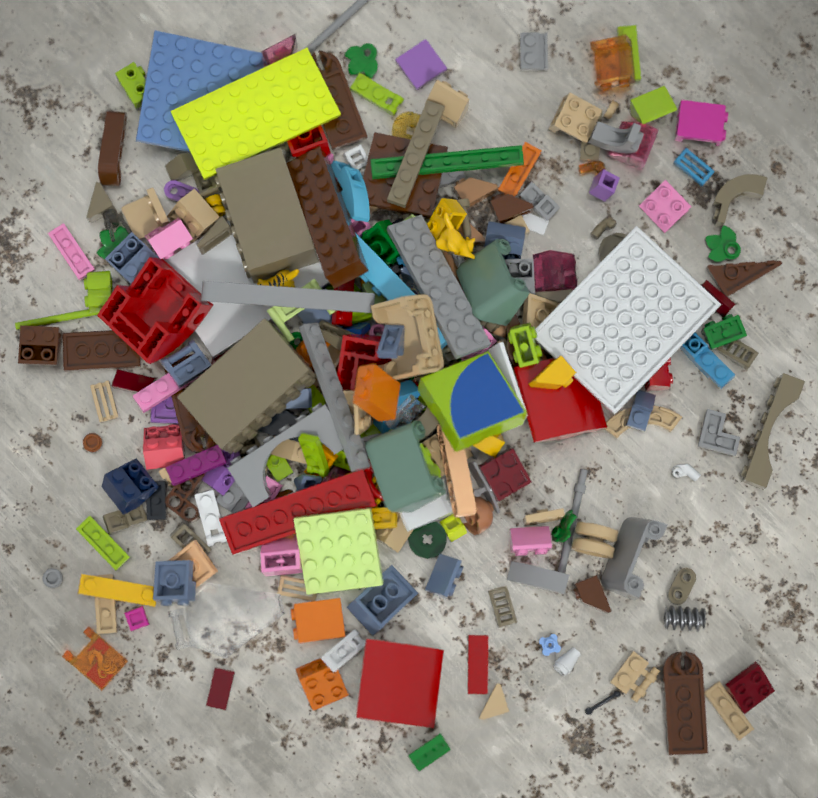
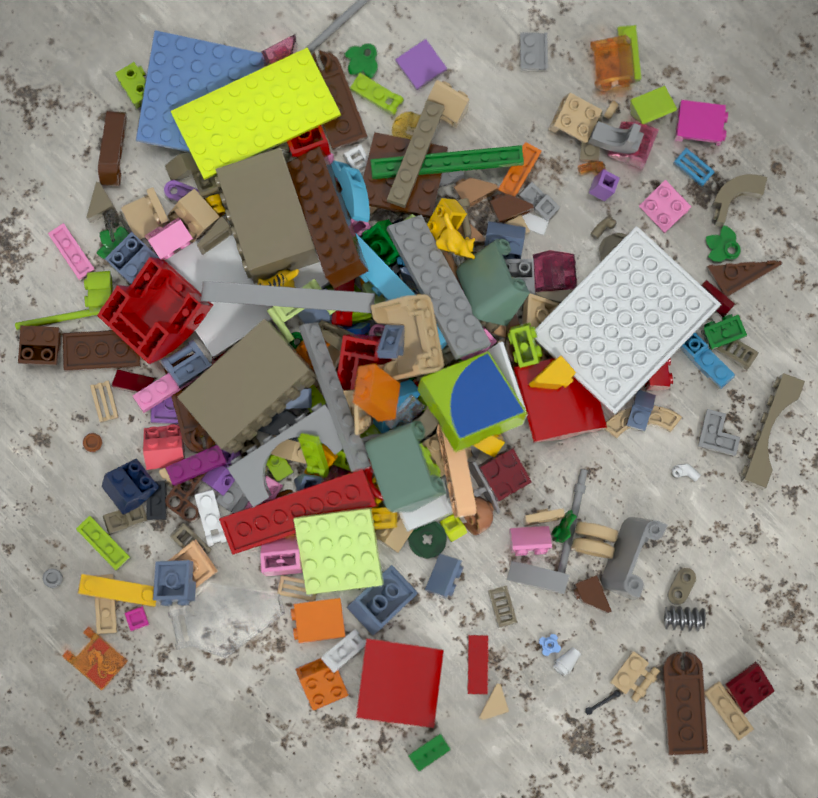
dark red slope [206,667,235,710] -> none

